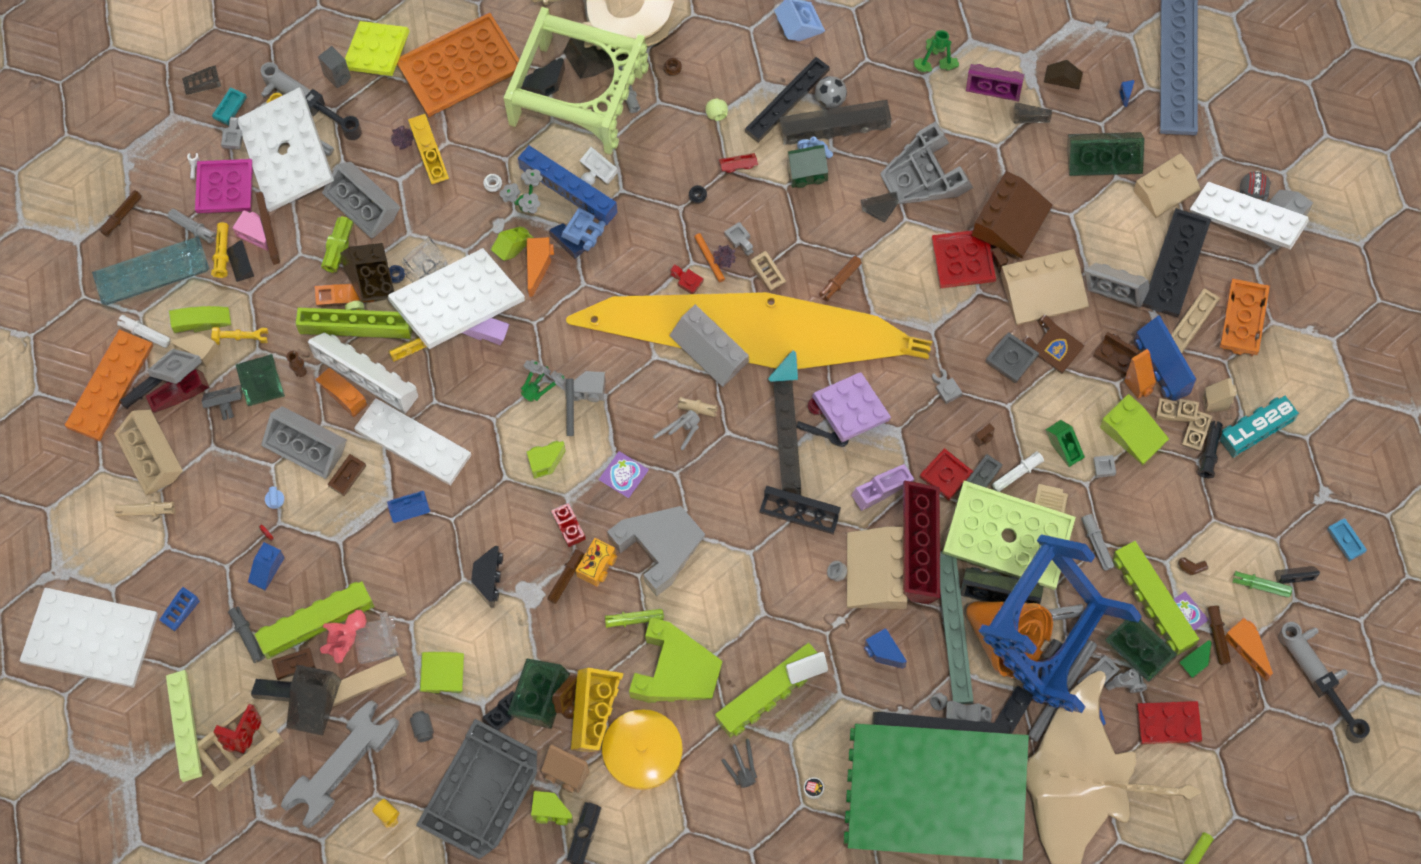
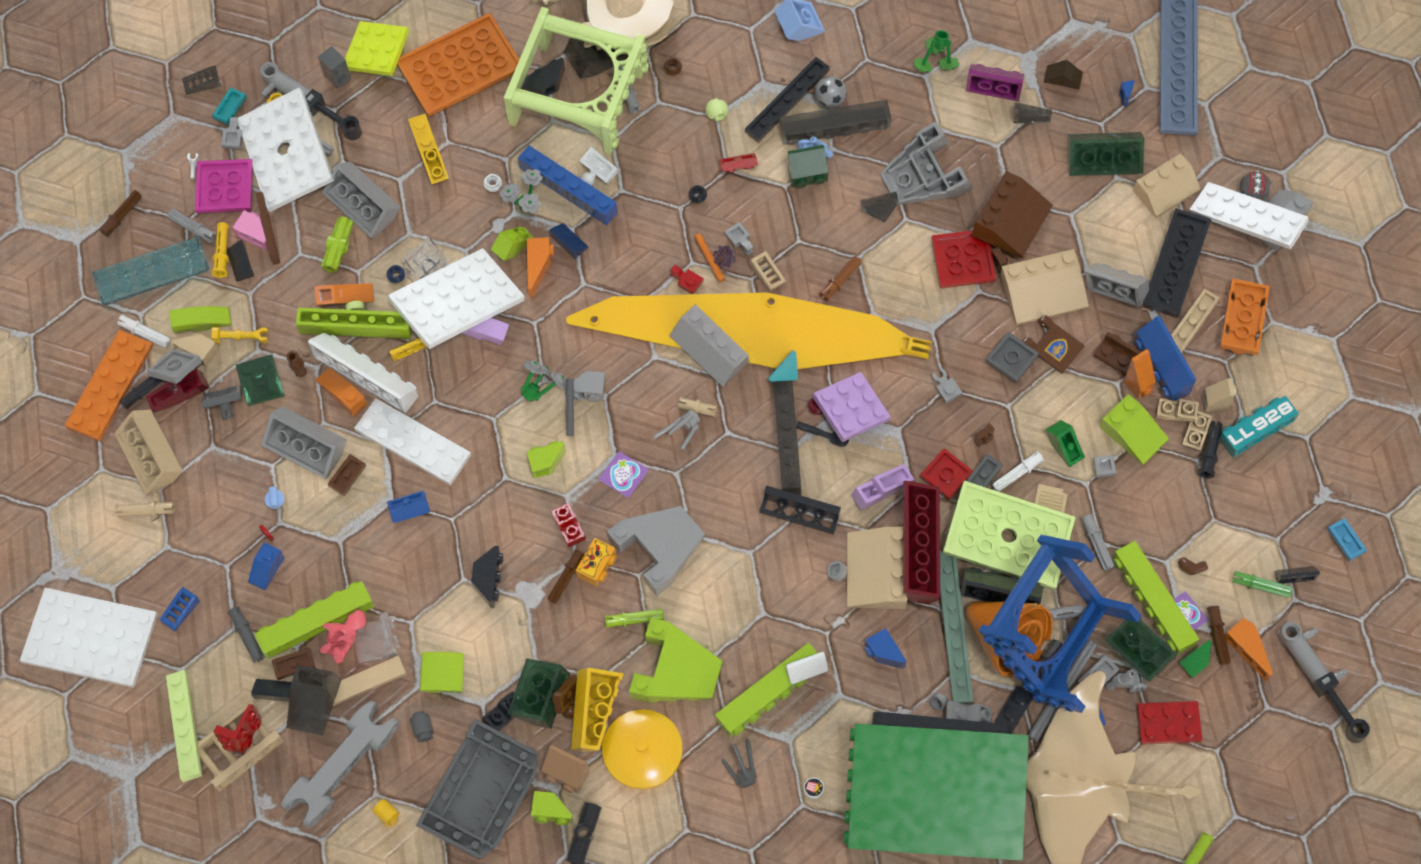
dark brown slope [340,243,394,301] -> none
gear [391,125,413,150] -> none
medium blue plate [561,208,606,251] -> none

